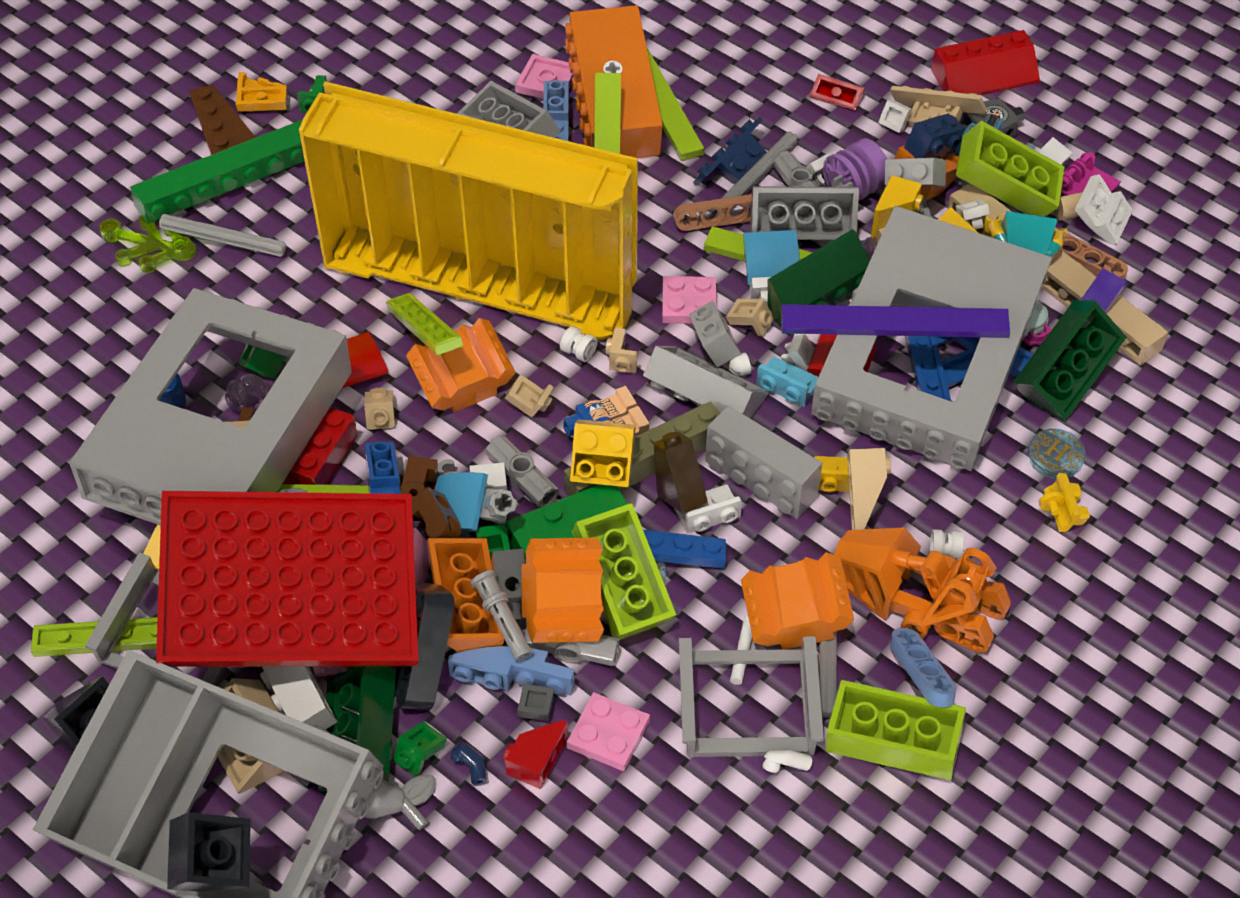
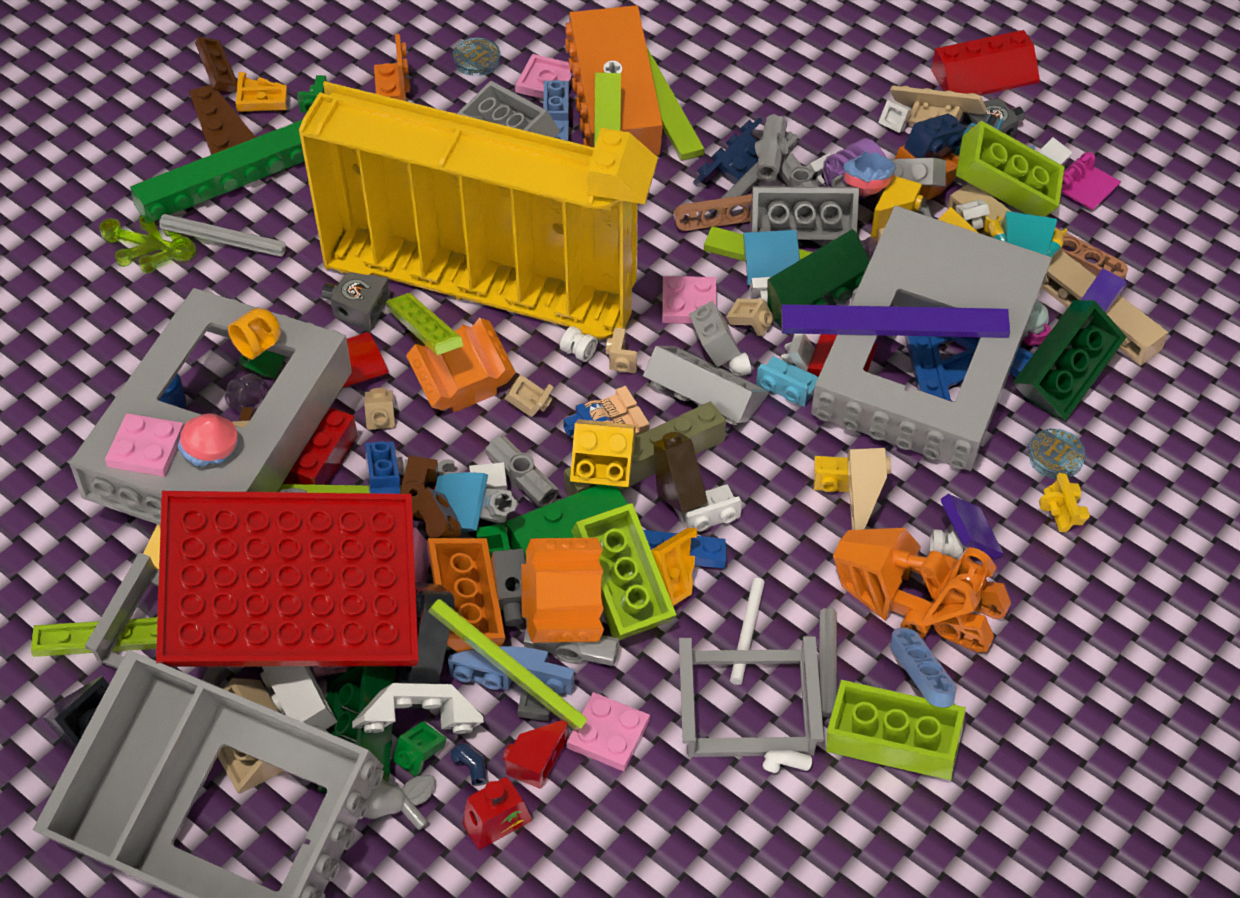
black slope [167,812,251,892] -> none
light grey pin [470,570,533,661] -> none
light grey brick [705,405,823,519] -> none
orange slope [741,552,854,650] -> none
red slope [810,74,865,111] -> none
tan brick [1053,193,1082,221] -> none
white slope [1075,174,1133,244] -> none
none -> bright pink plate [105,413,184,477]
none -> coral hair [178,414,238,467]
none -> reddish brown tile [195,37,237,93]
none -> light orange helmet [228,308,281,360]
none -> dark grey torso [322,272,390,332]
none -> white slope [352,683,483,734]
none -> orange bracket [374,34,410,101]
none -> lime tile [428,599,587,730]
none -> clear light blue tile [452,37,501,76]
none -> red torso [462,777,532,851]
none -> yellow slope [587,128,658,205]
none -> light orange wing [651,527,697,606]
none -> light grey piece [755,114,788,182]
none -> medium blue hair [843,151,896,197]
none -> dark purple tile [940,493,1004,559]

